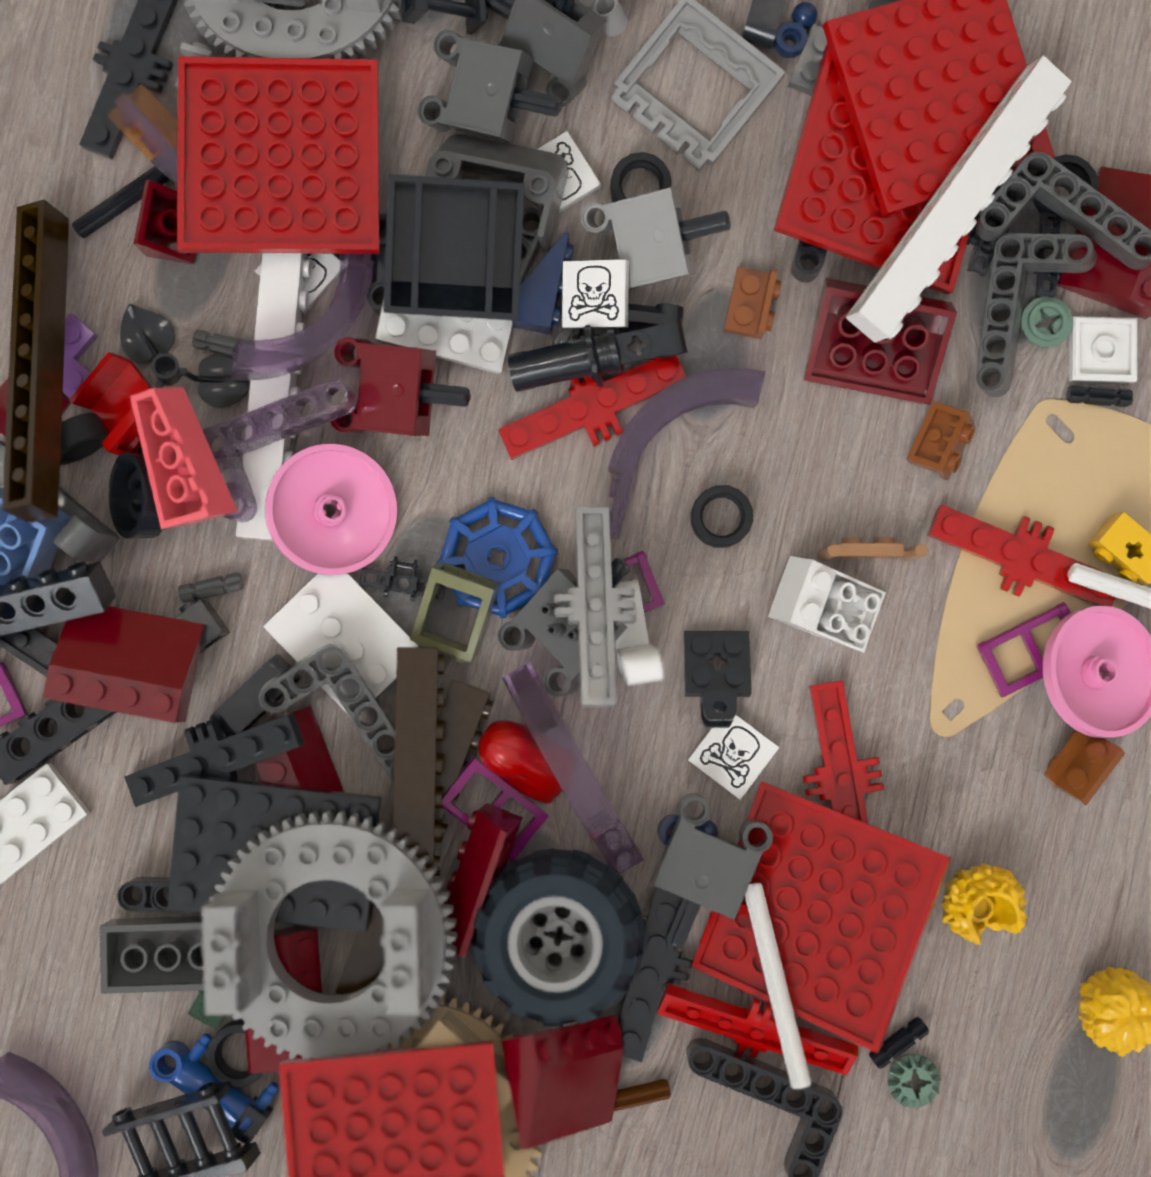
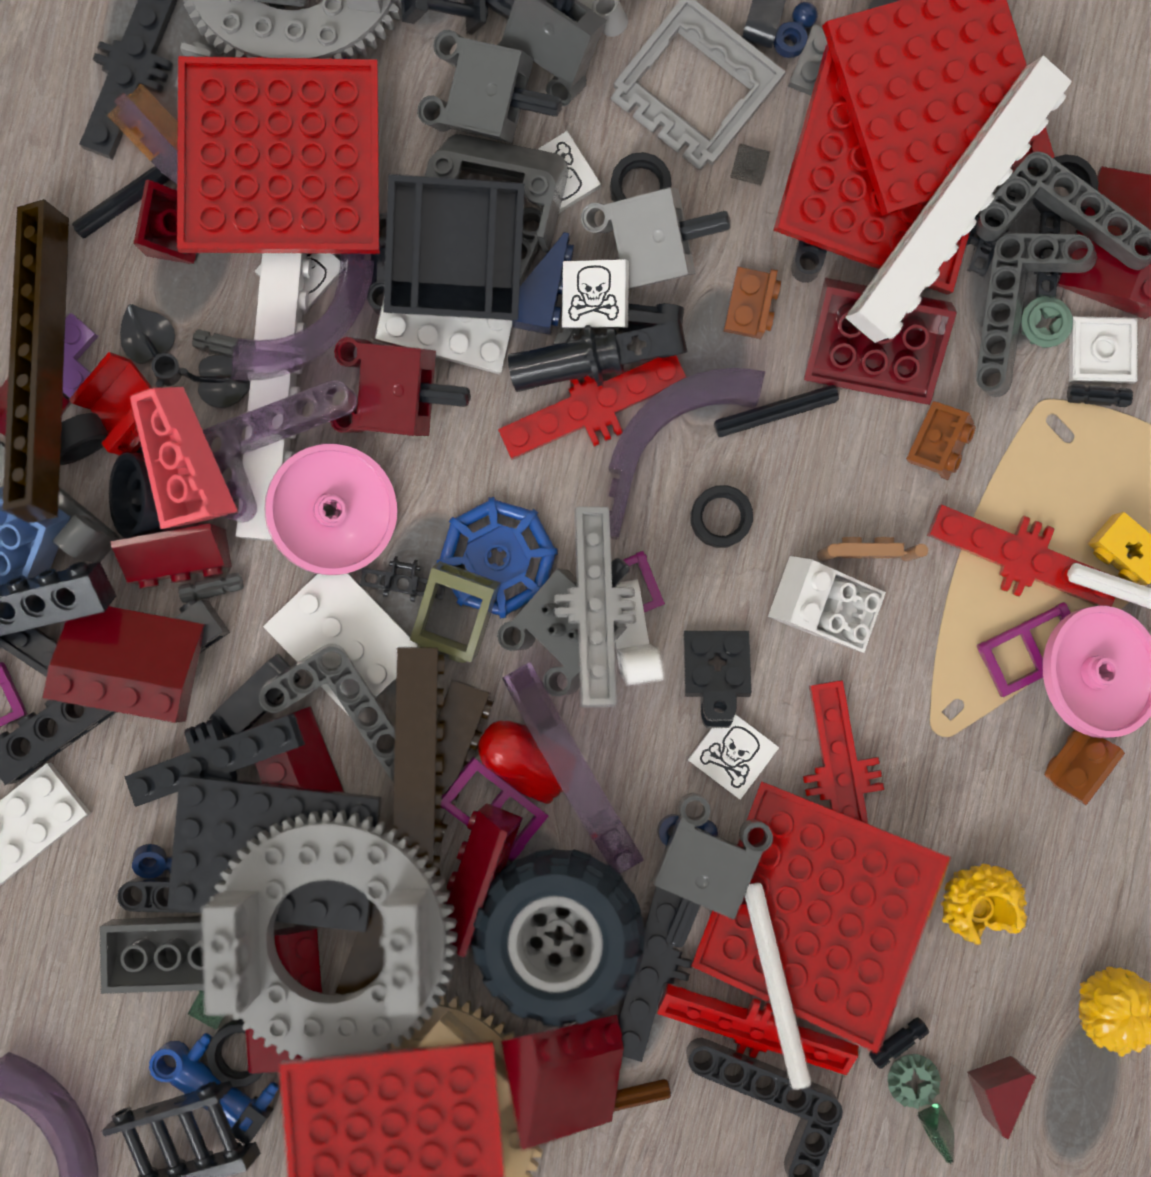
none -> dark red slope [111,523,232,589]
none -> dark blue plate [132,844,172,879]
none -> black axle [714,385,839,437]
none -> clear smoke plate [730,143,770,186]
none -> clear green slope [917,1103,955,1164]
none -> dark red slope [967,1056,1036,1140]

